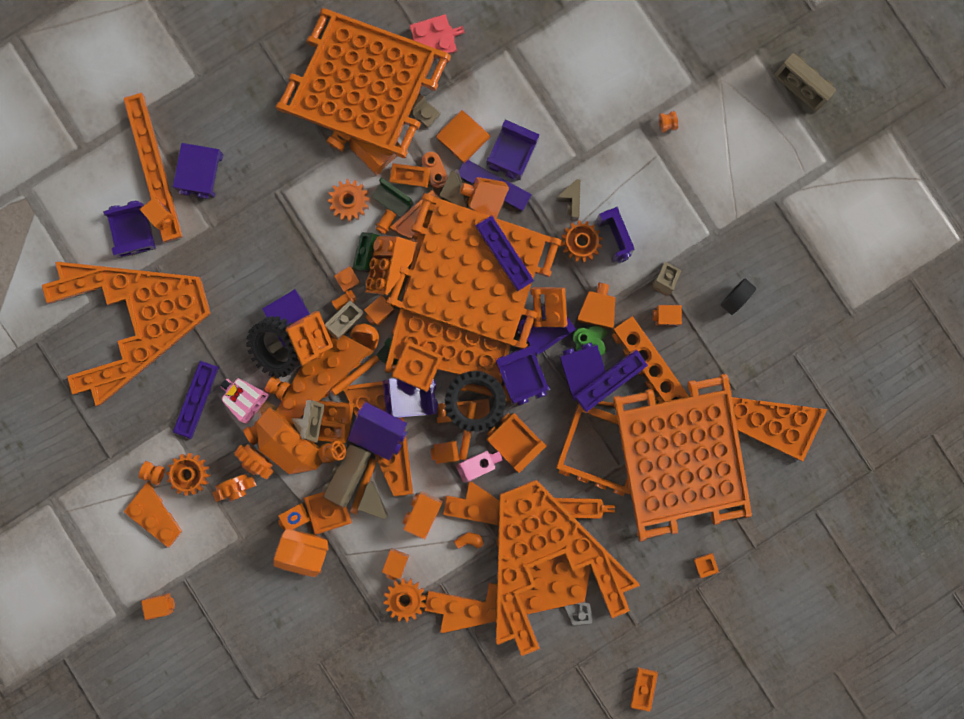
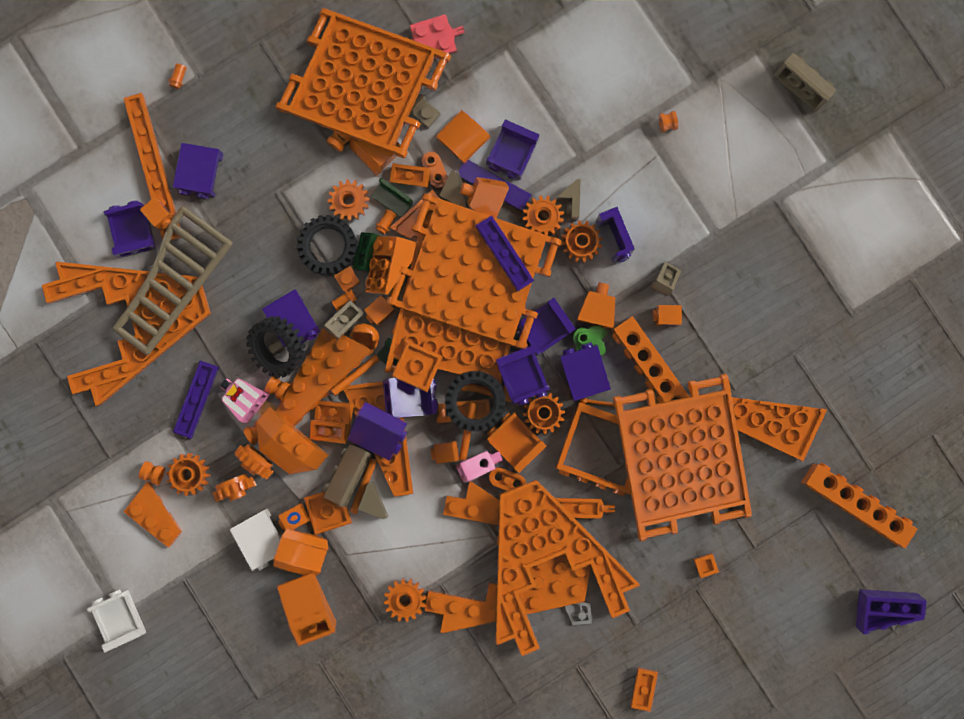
orange brick [142,593,175,620] -> none
orange slope [286,311,333,365] -> none
dark tan slope [292,400,325,442] -> none
orange wheel [318,441,346,463] -> none
orange brick [382,548,409,580] -> none
orange brick [402,491,443,539] -> none
orange arm [454,532,484,549] -> none
orange plate [530,287,567,327] -> none
dark purple tile [574,350,648,412] -> none
black tyre [720,278,756,315] -> none
none -> white panel [87,590,147,653]
none -> dark tan bar [113,206,233,355]
none -> orange pin [168,63,187,90]
none -> white panel [230,509,281,571]
none -> orange slope [277,572,336,646]
none -> black tyre [296,215,357,276]
none -> orange plate [489,467,526,491]
none -> orange gear [522,195,564,236]
none -> orange gear [523,393,565,434]
none -> orange brick [801,463,918,549]
none -> dark purple wedge [856,589,927,635]

